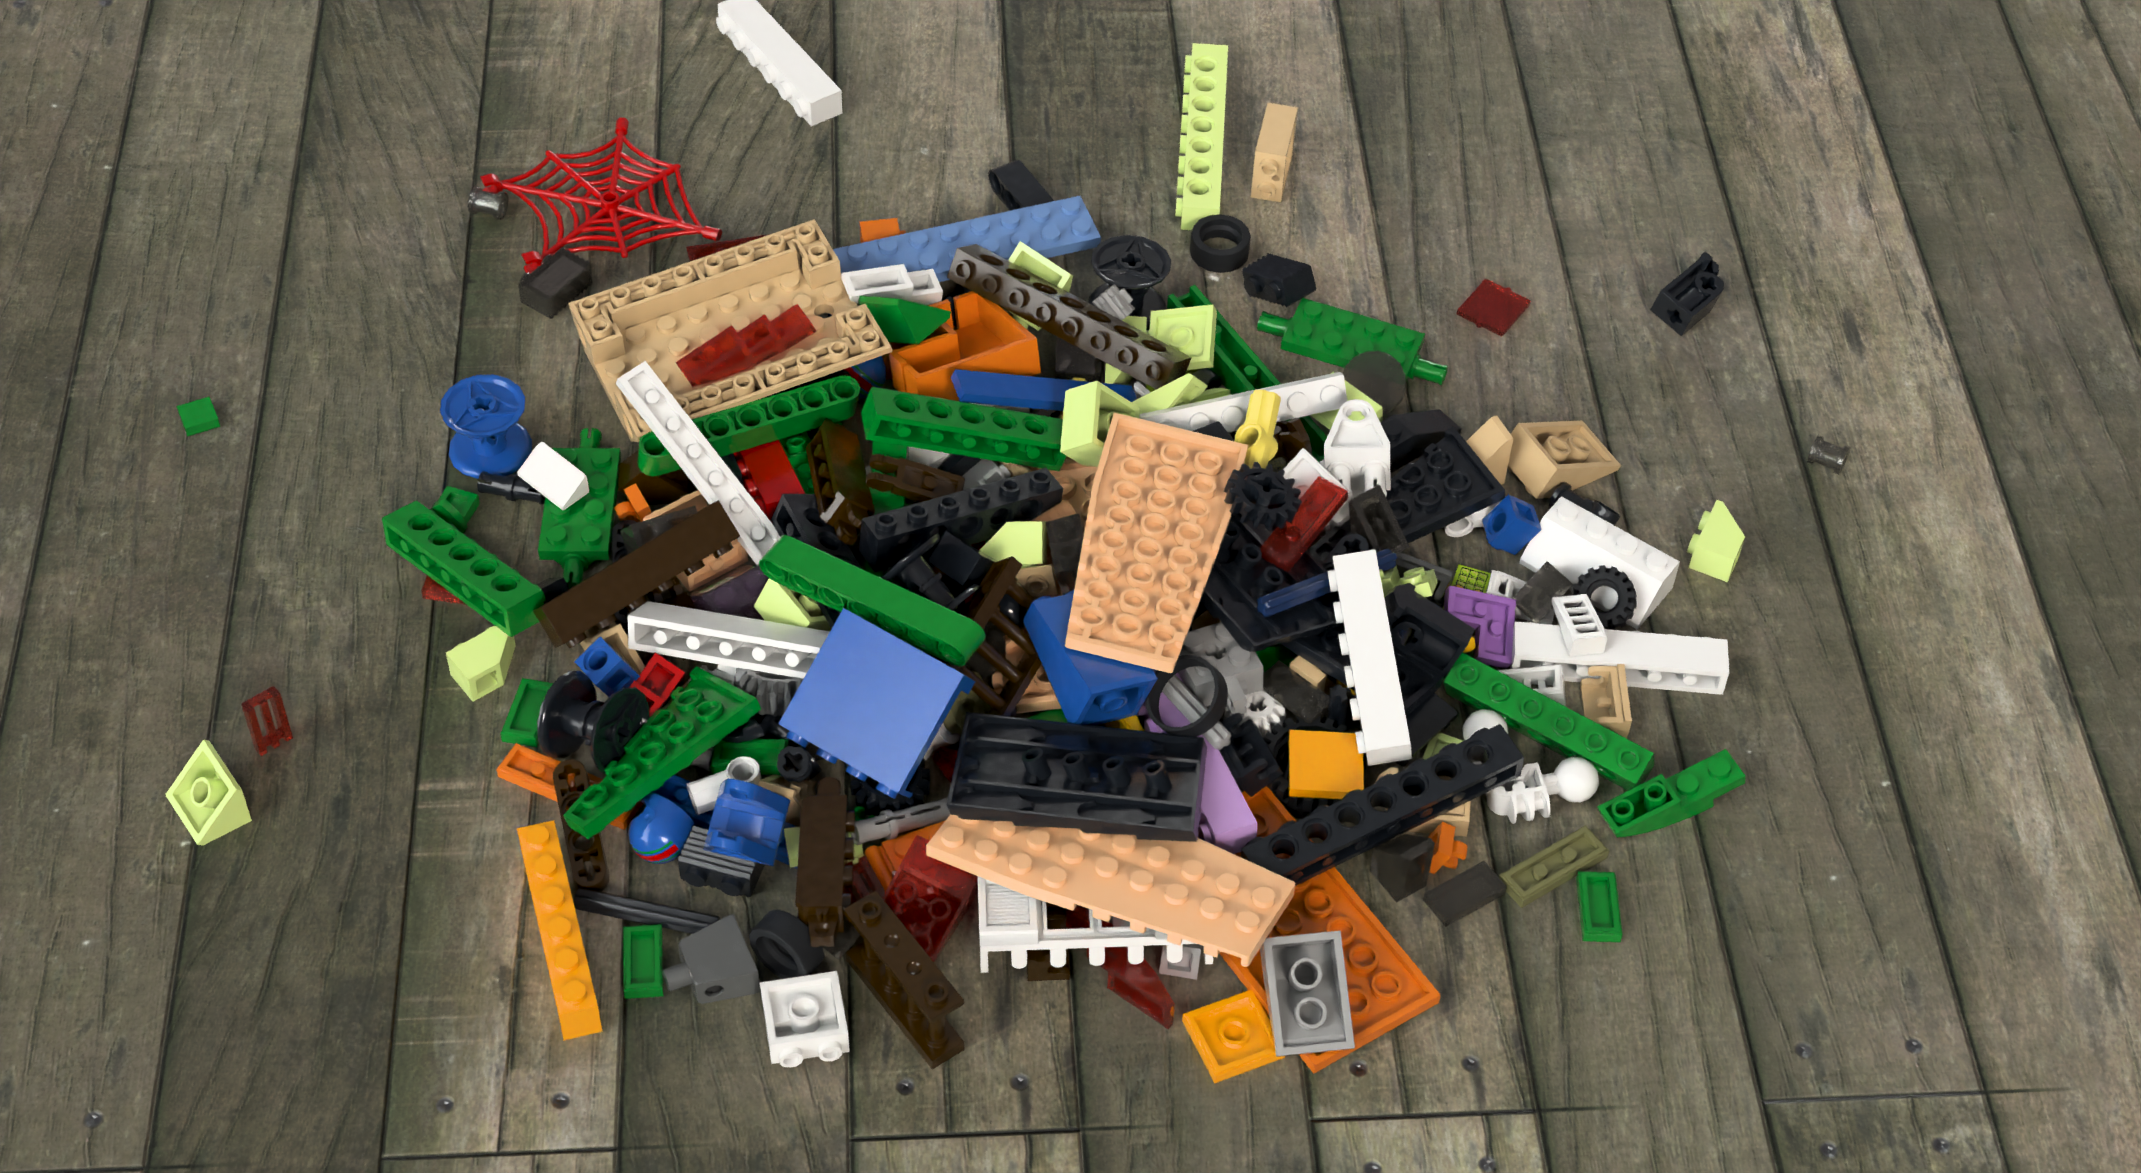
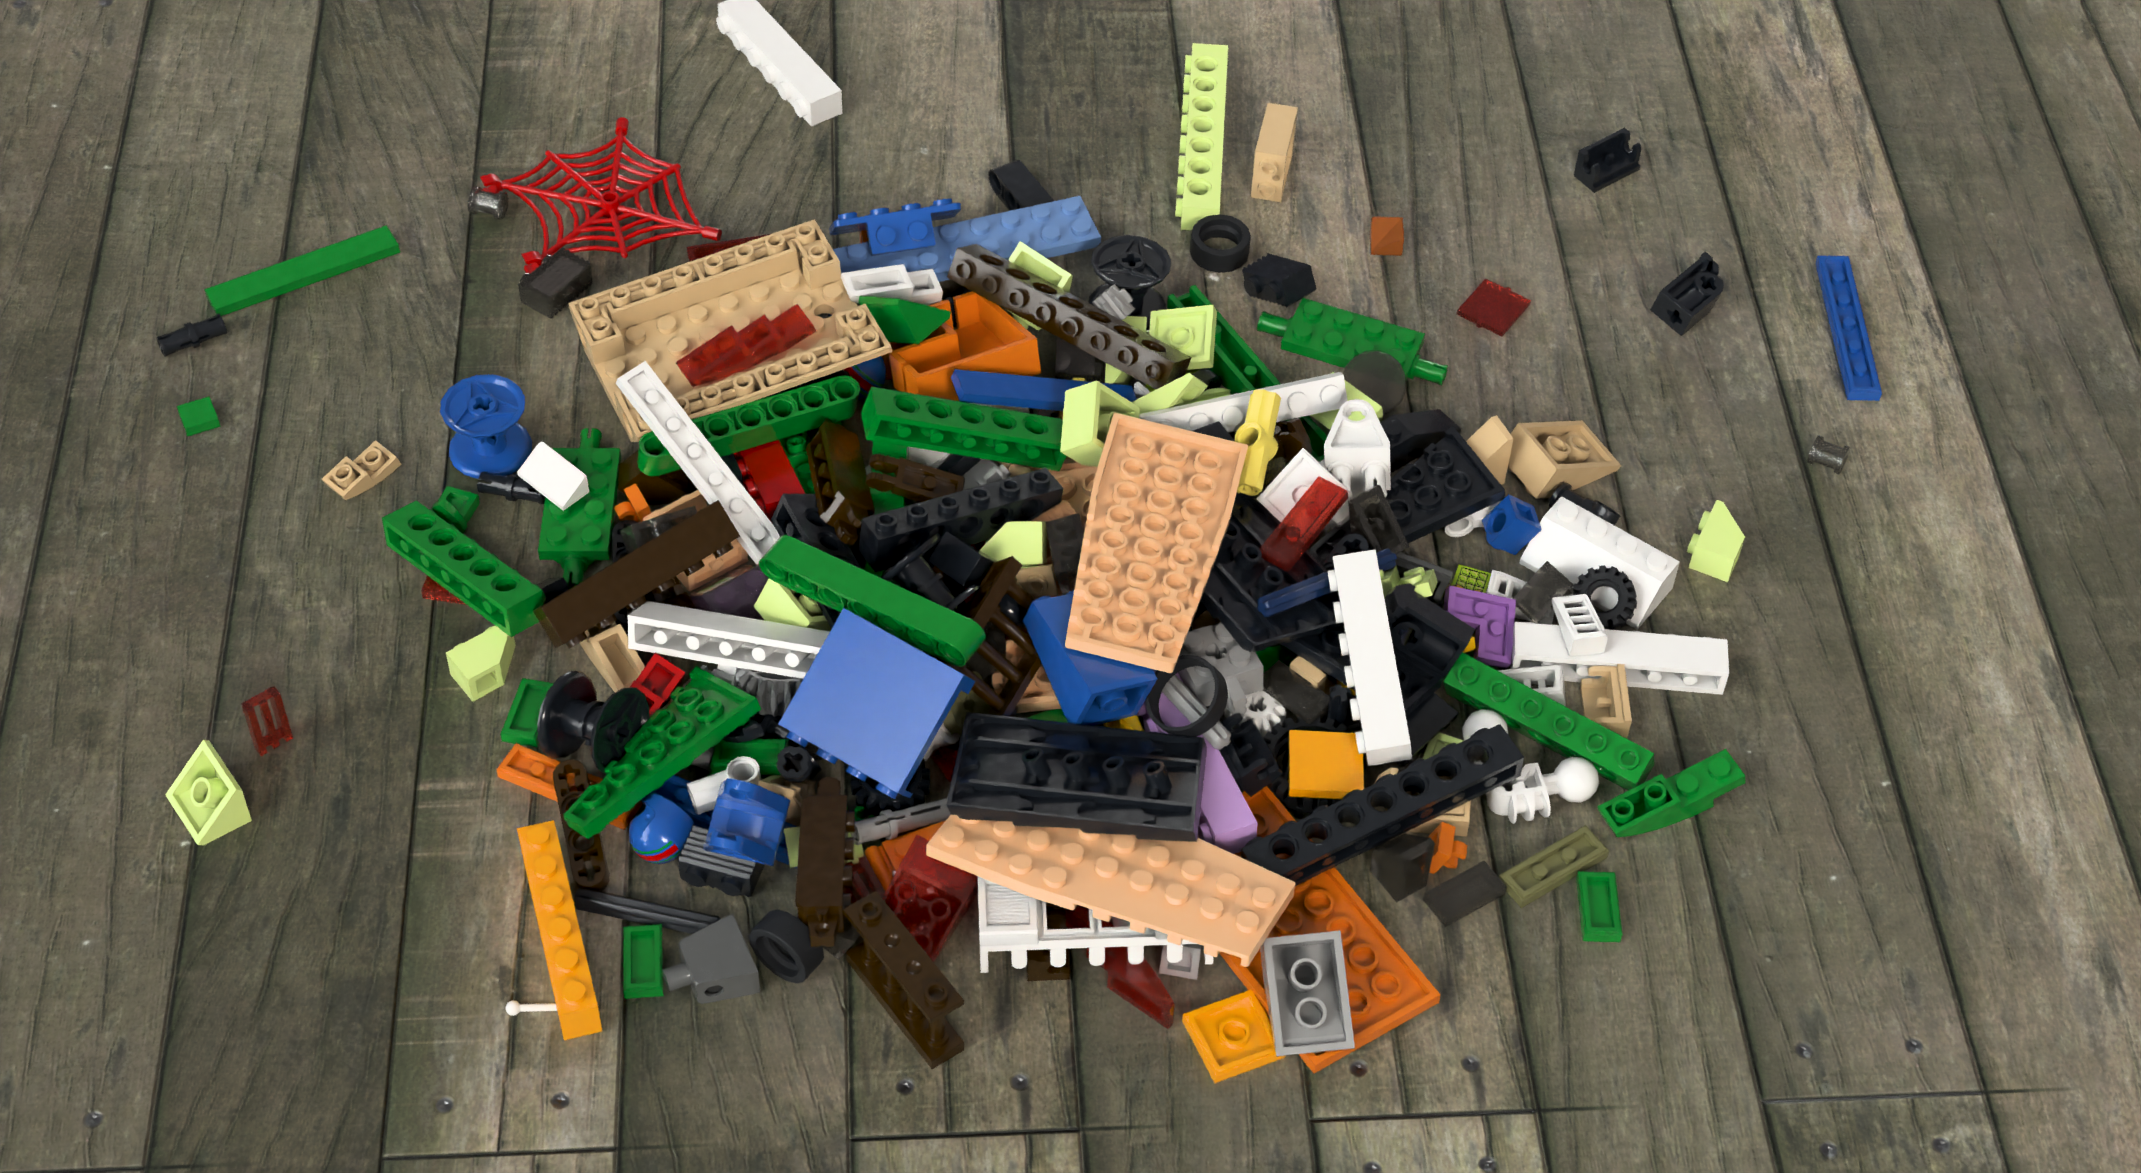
blue brick [574,636,640,697] -> none
white plate [760,971,850,1068] -> none
black gear [1224,462,1302,531] -> none
none -> black pin [156,314,227,357]
none -> green tile [204,225,400,316]
none -> tan slope [322,440,402,500]
none -> white hinge [506,1000,557,1016]
none -> blue bracket [829,199,961,256]
none -> dark orange slope [1369,216,1404,256]
none -> black hinge [1574,128,1641,193]
none -> blue tile [1815,256,1882,401]

